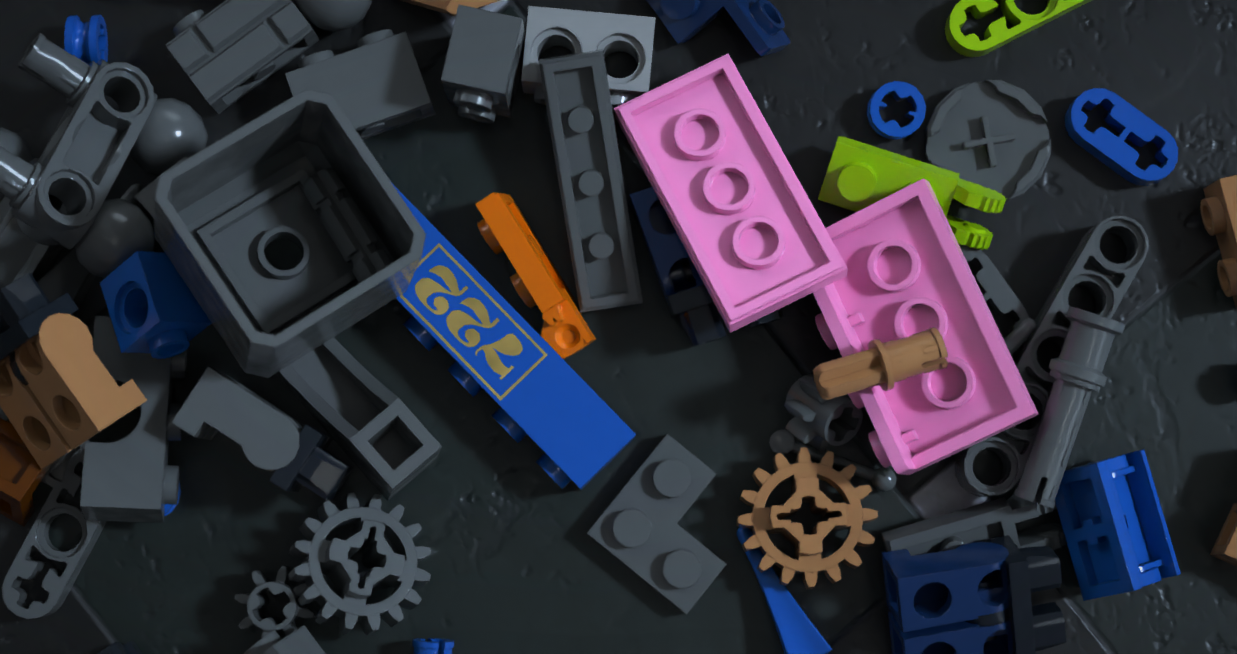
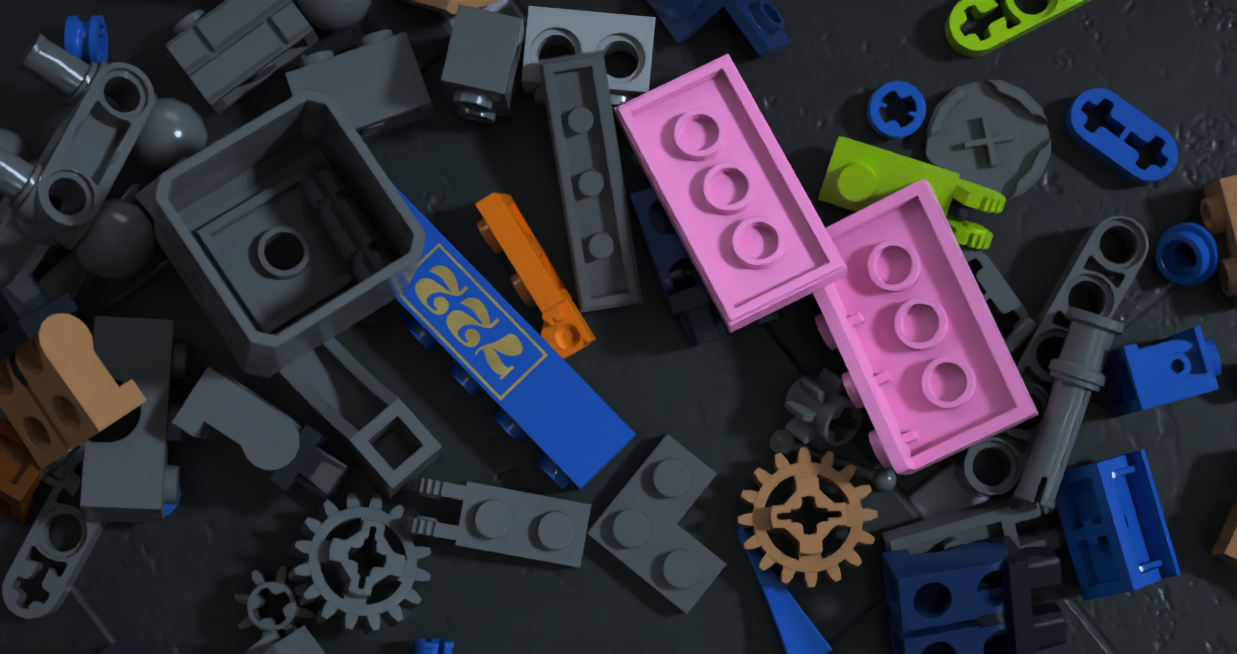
blue brick [100,251,211,359] -> none
medium nougat axle [813,327,948,400] -> none
none -> dark grey hinge [404,477,592,568]
none -> blue hinge [1102,325,1221,418]
none -> blue plate [1156,222,1220,286]

